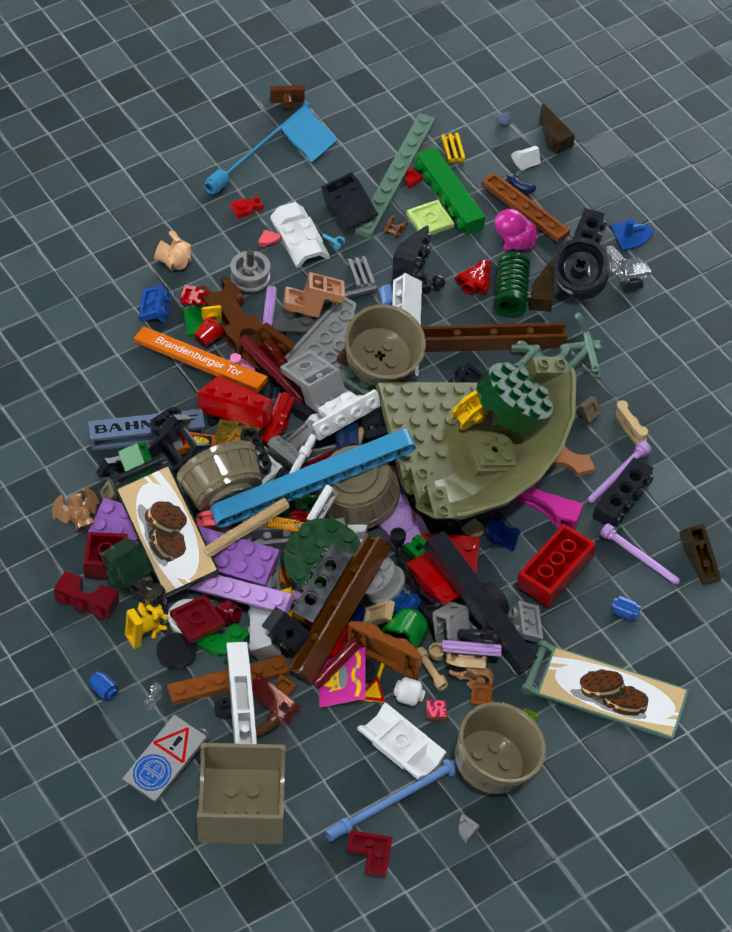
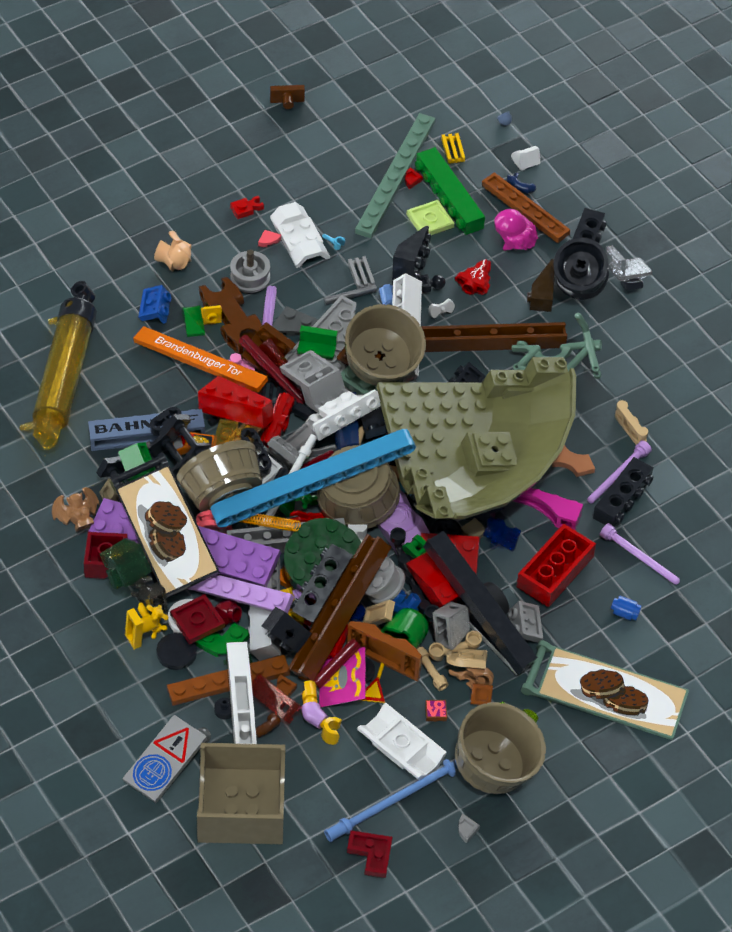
dark red arch [54,571,119,620] -> none
blue brick [89,671,119,701] -> none
clear tile [144,682,162,711] -> none
red plate [179,285,209,306] -> none
red piece [194,317,224,347] -> none
dark azure flag [204,101,337,194] -> none
tan axle [204,498,289,557] -> none
nougat bracket [283,272,345,318] -> none
white tile [307,485,338,520] -> none
black slope [321,172,378,230] -> none
dark orange piece [384,215,408,238] -> none
white head [393,677,425,706] -> none
black hinge [415,587,442,609] -> none
lavender axle [442,640,502,656] -> none
yellow hinge [451,391,491,430] -> none
black piece [457,629,500,644] -> none
dark green piece [476,362,553,435] -> none
dark green piece [494,252,530,318] -> none
dark brown slope [540,104,575,155] -> none
dark tan tile [576,396,601,423] -> none
blue shield [610,219,655,251] -> none
dark brown slope [679,523,722,585] -> none
none -> clear yellow piece [19,281,97,450]
none -> green panel [297,325,338,359]
none -> yellow piece [301,680,342,745]
none -> white piece [428,298,455,318]

